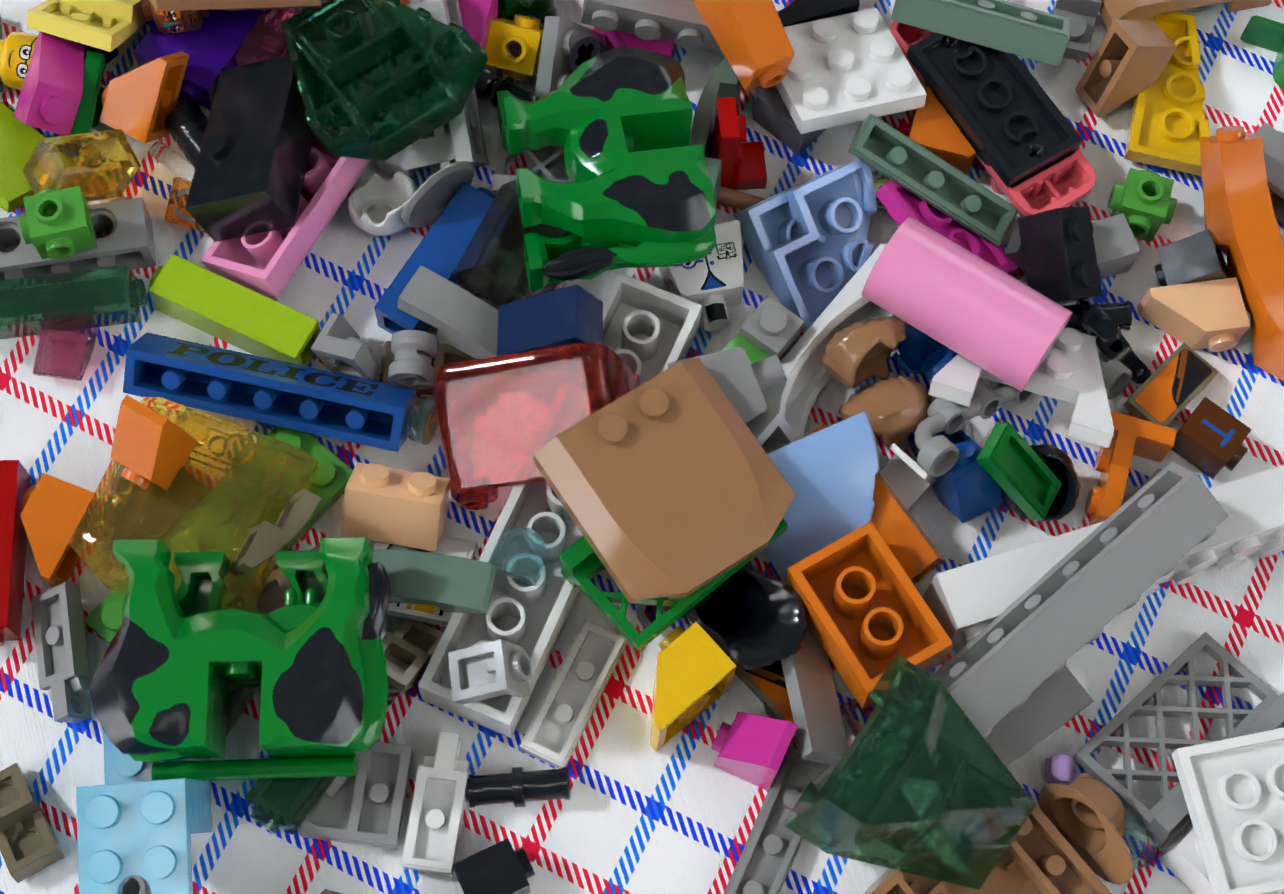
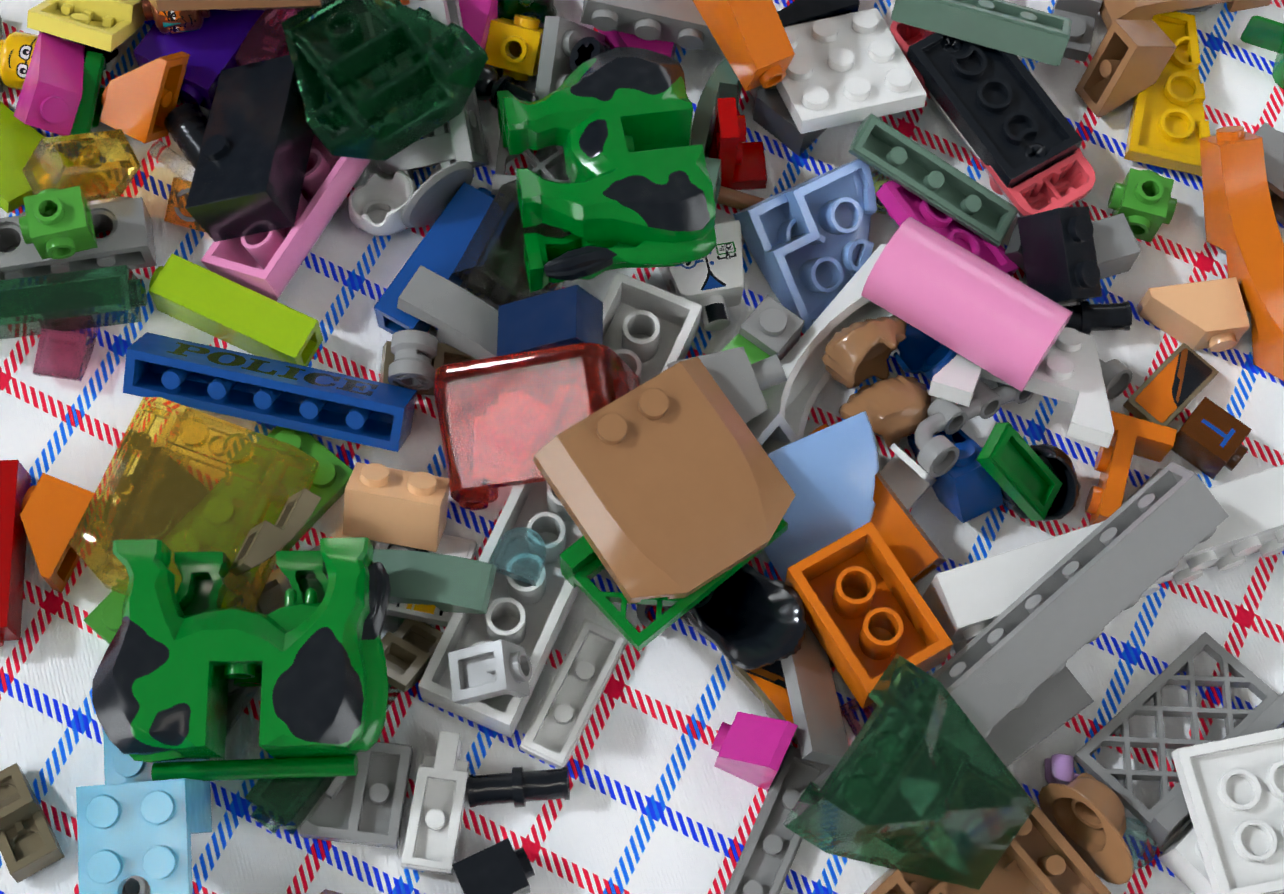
light grey hinge [31,581,91,724] -> none
orange slope [110,395,198,491] -> none
light grey bracket [310,313,383,381] -> none
clear light blue tile [407,395,442,445] -> none
yellow slope [650,622,736,752] -> none
orange slope [907,86,976,175] -> none
black cap [1081,306,1151,384] -> none
black brick [1155,229,1230,286] -> none

